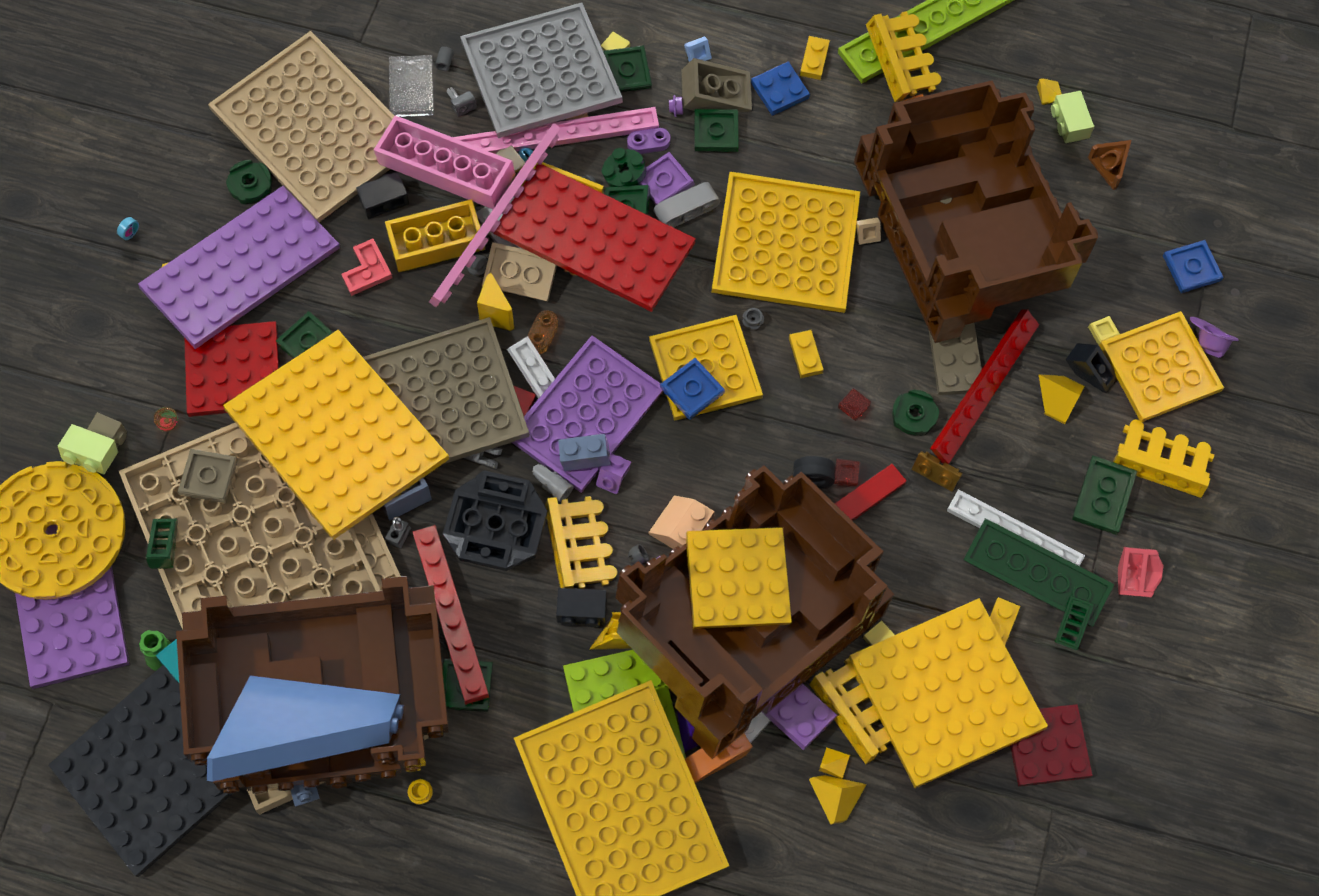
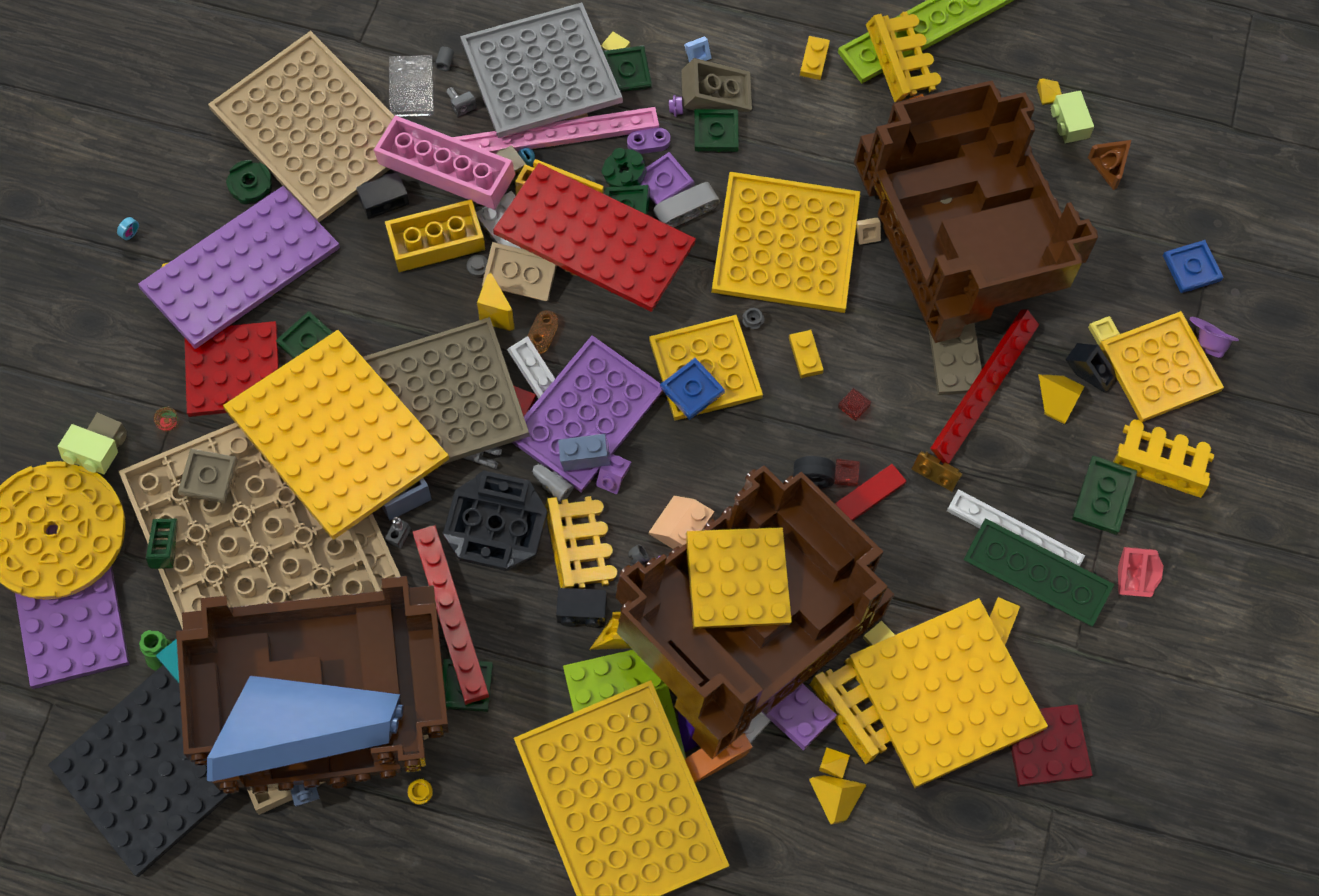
coral plate [341,239,392,296] -> none
bright pink plate [429,123,561,307] -> none
blue plate [751,61,810,116] -> none
dark green plate [892,390,939,436] -> none
dark green slope [1054,595,1094,650] -> none

